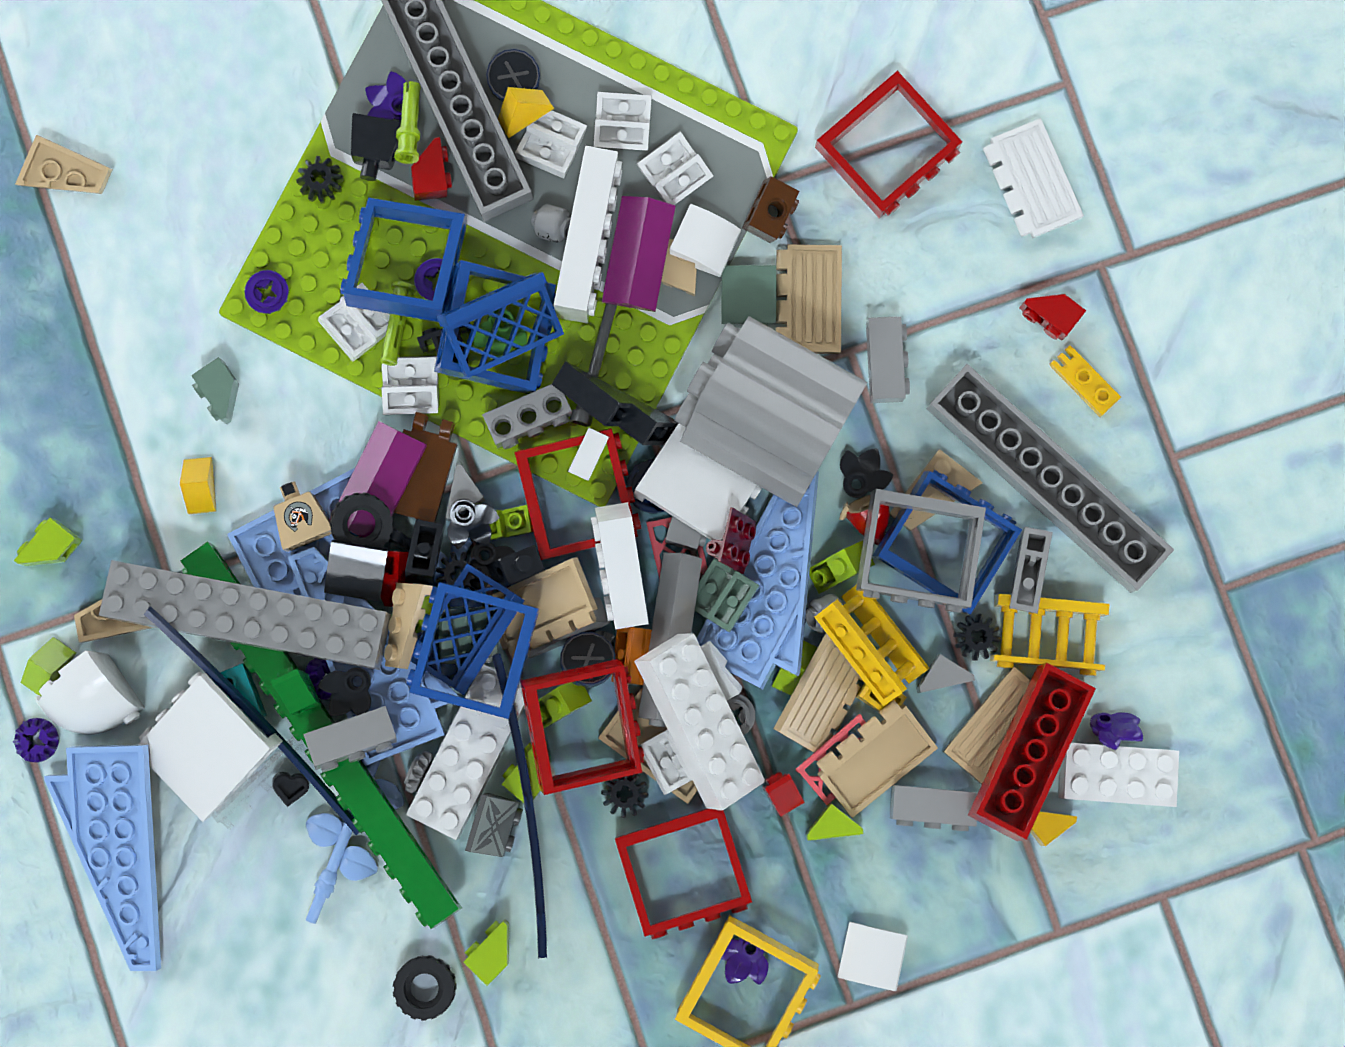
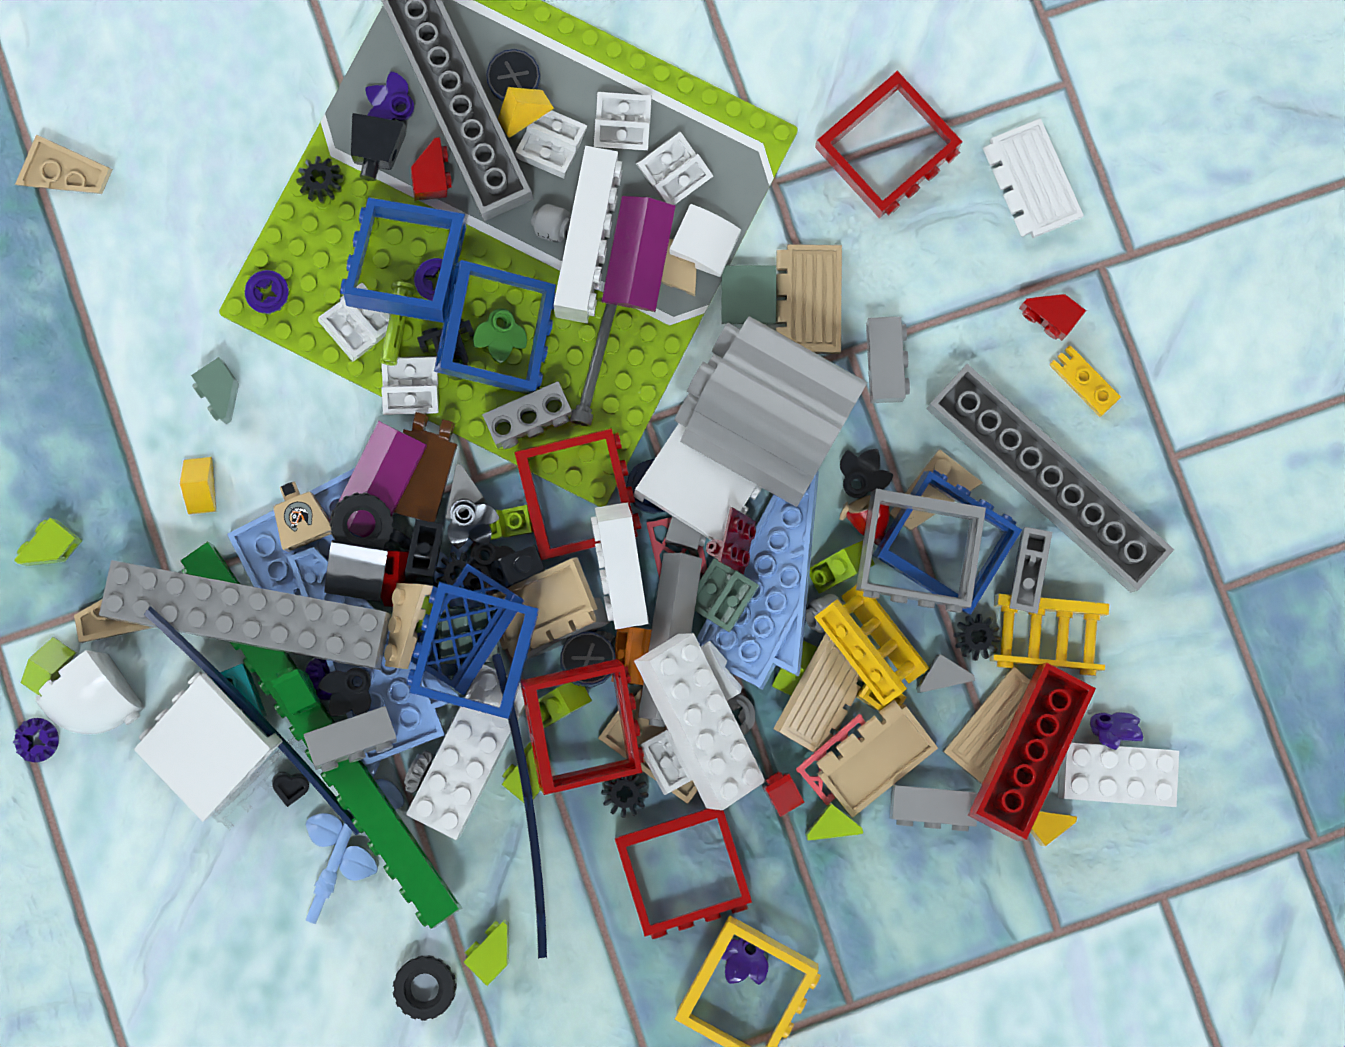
light blue wing [44,745,161,971] -> none
lime pin [394,81,421,164] -> none
blue fence [436,272,564,378] -> none
slope [465,793,523,857] -> none
black slope [551,361,679,446] -> none
white sticker [568,428,609,480] -> none
reddish brown brick [742,176,800,243] -> none
white slope [838,922,908,991] -> none

